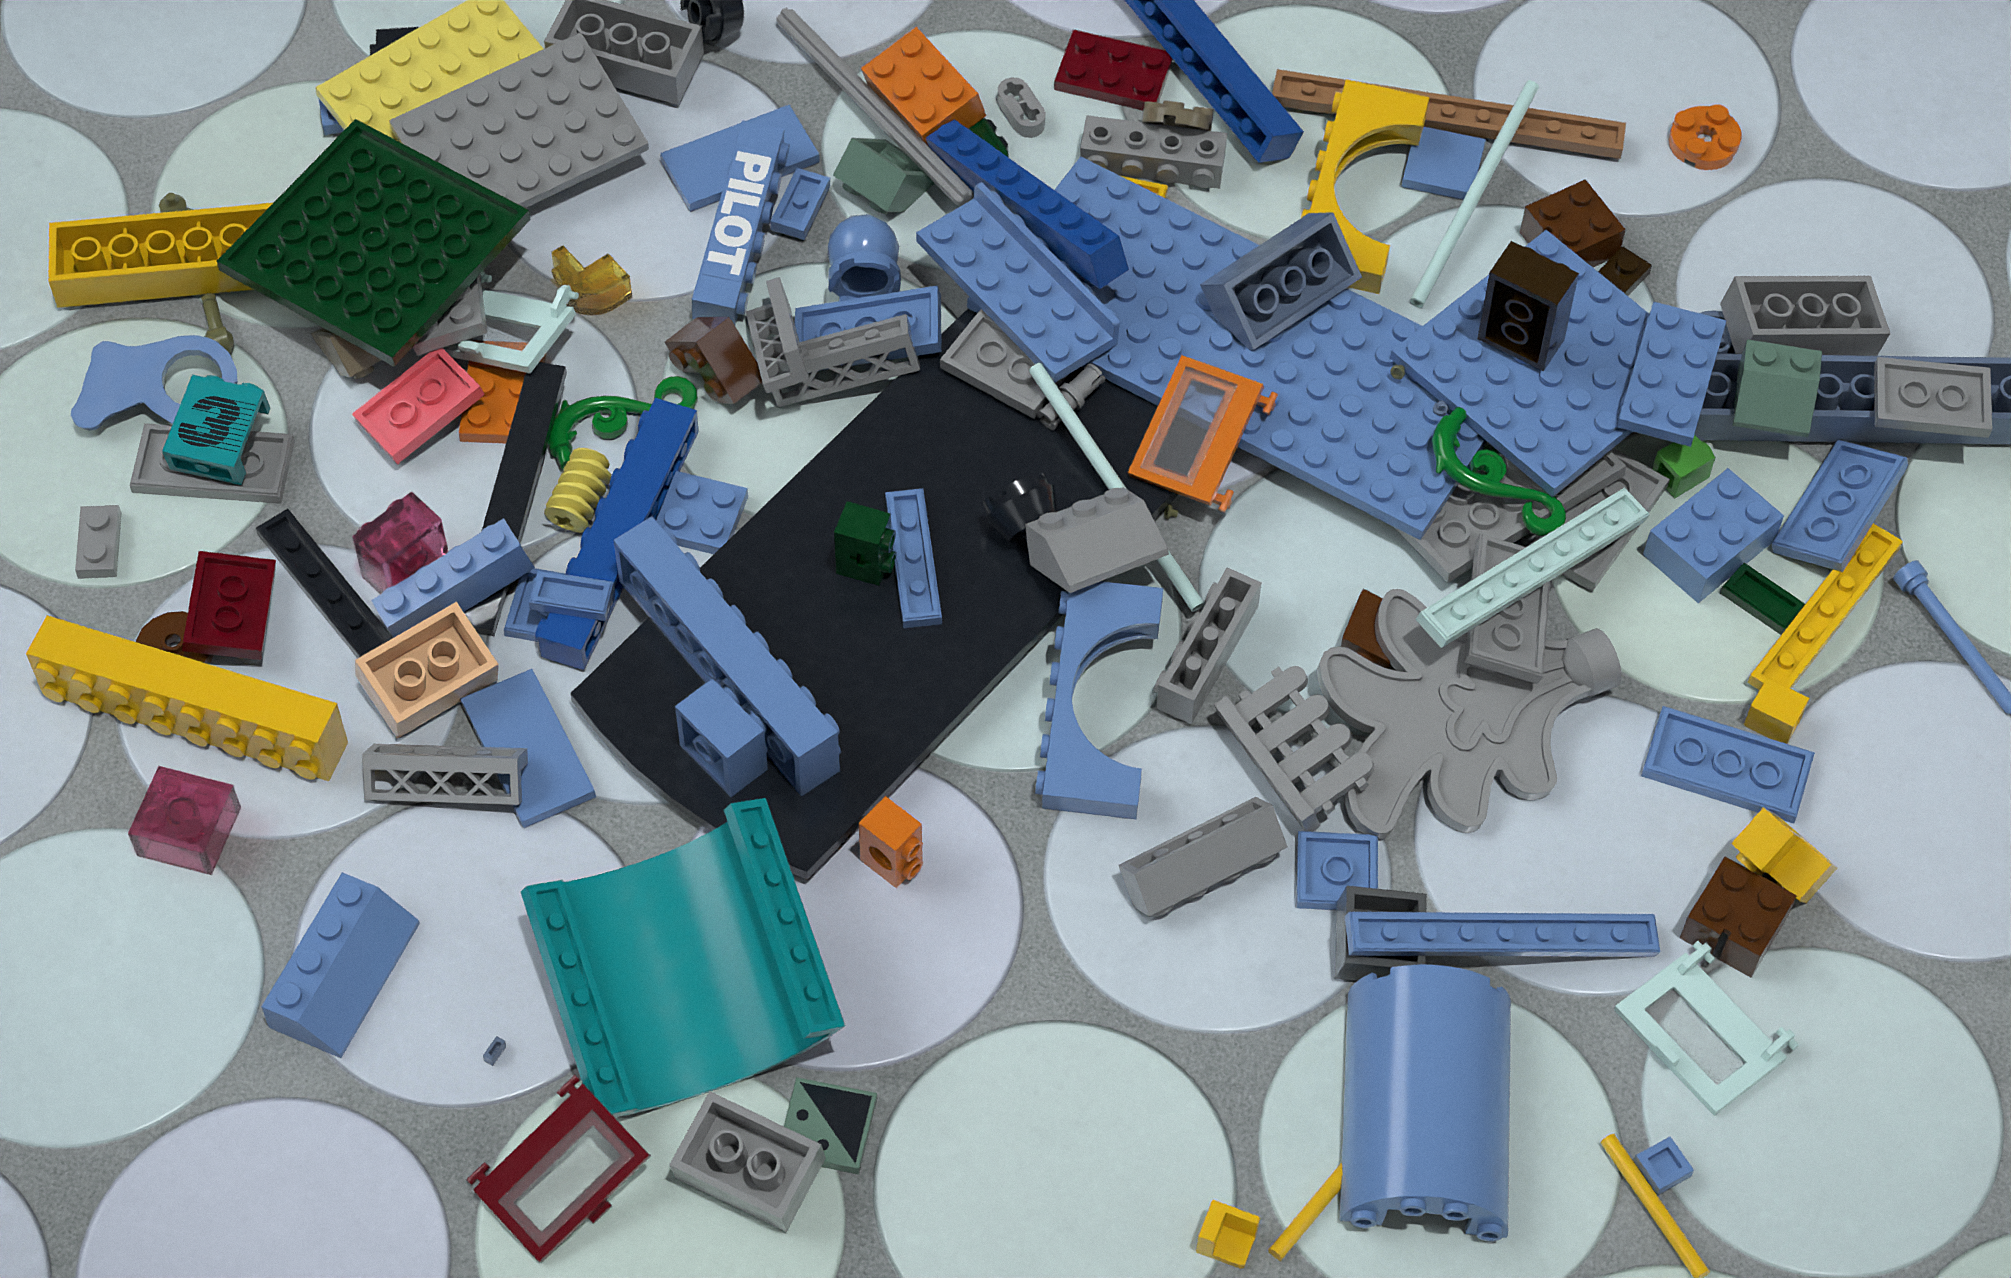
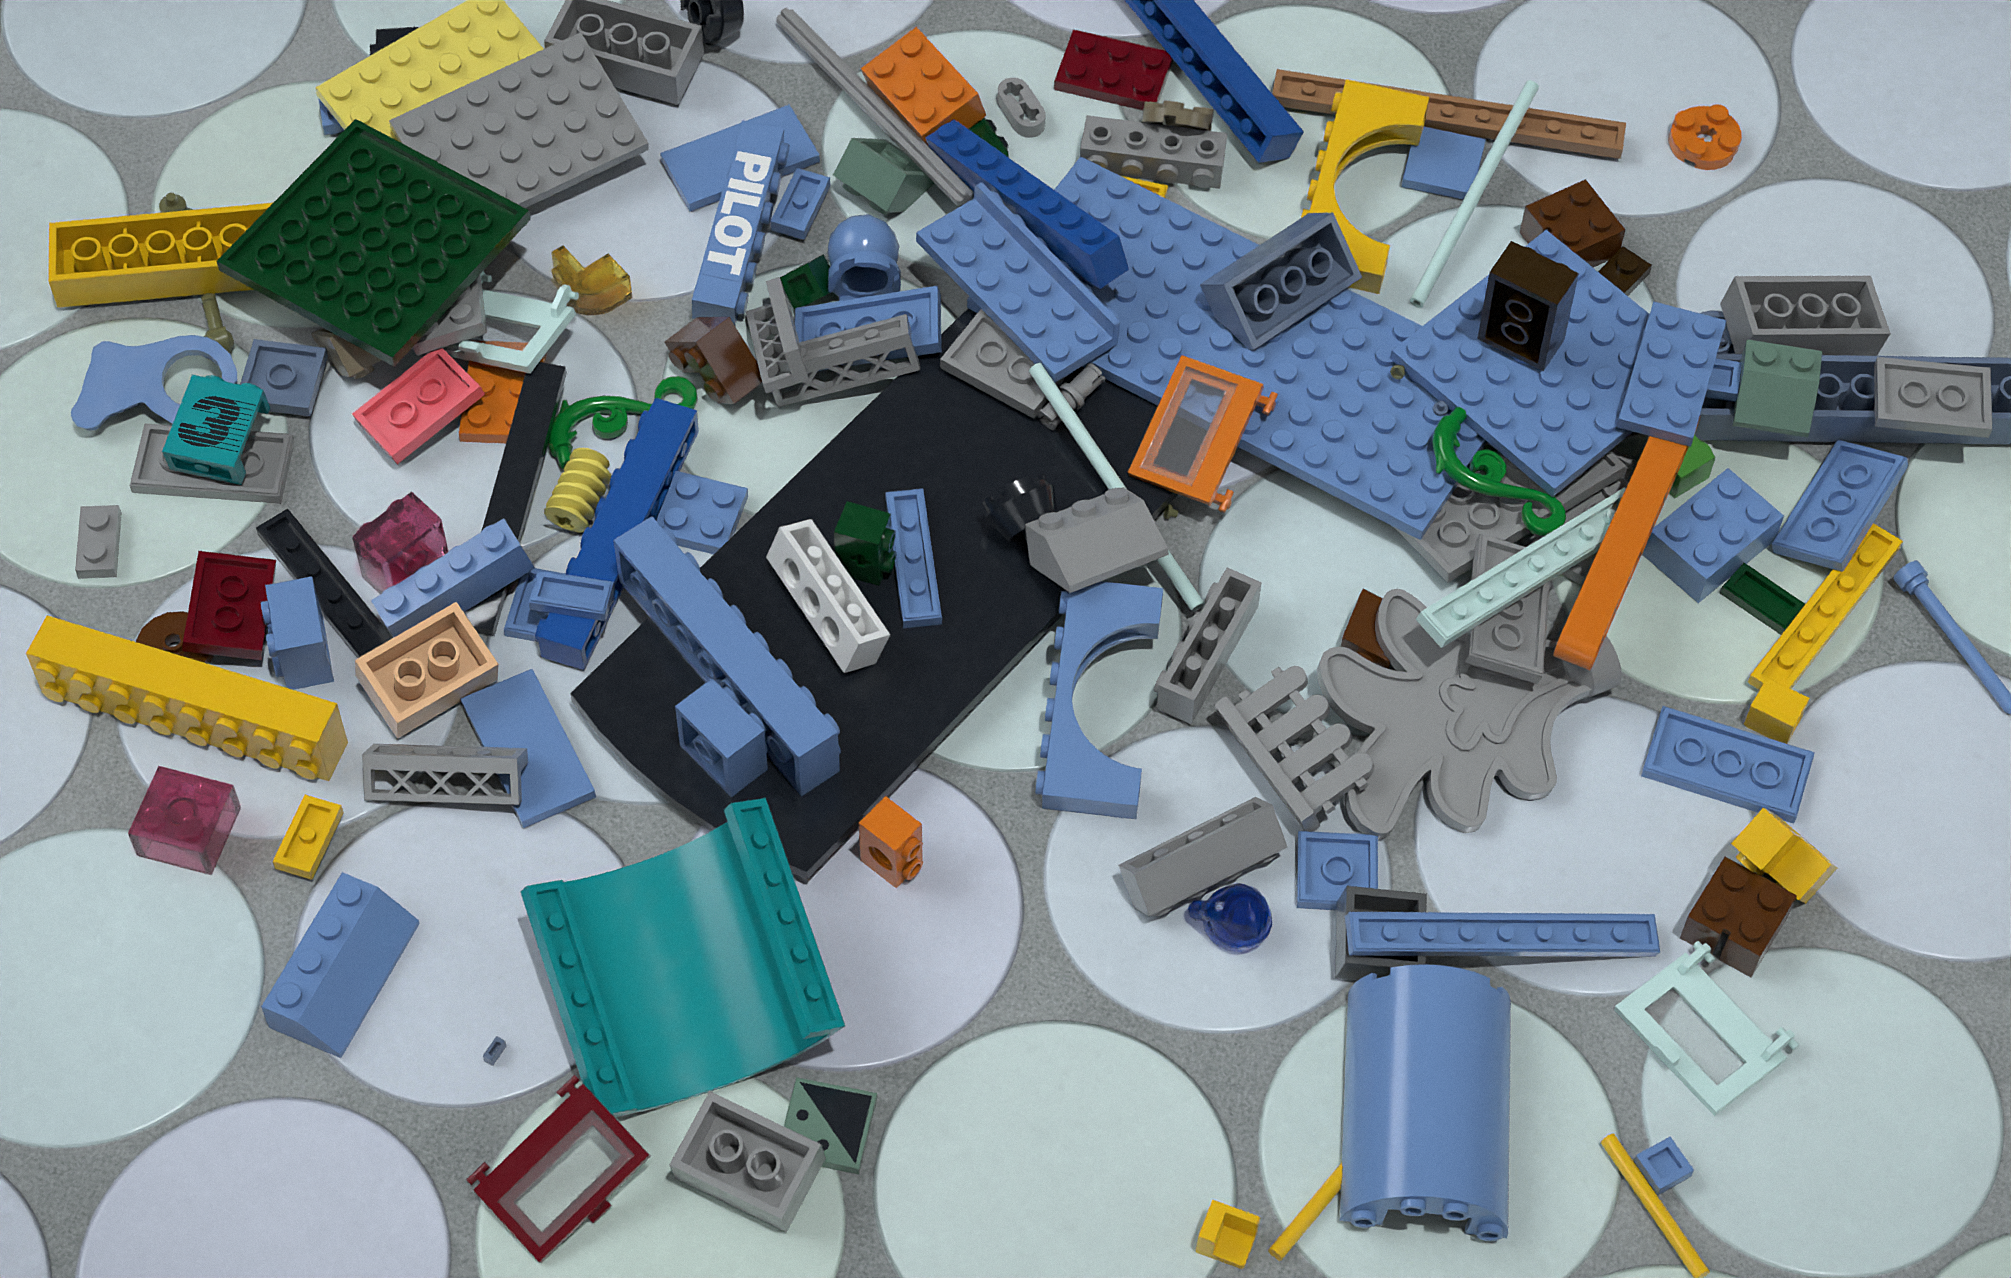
none -> sand blue plate [240,339,328,417]
none -> medium blue brick [261,577,334,690]
none -> yellow plate [273,794,344,880]
none -> white brick [766,519,890,673]
none -> dark green panel [780,254,830,310]
none -> clear blue piece [1188,883,1272,952]
none -> orange beam [1553,416,1701,670]
none -> medium blue plate [1705,358,1742,402]

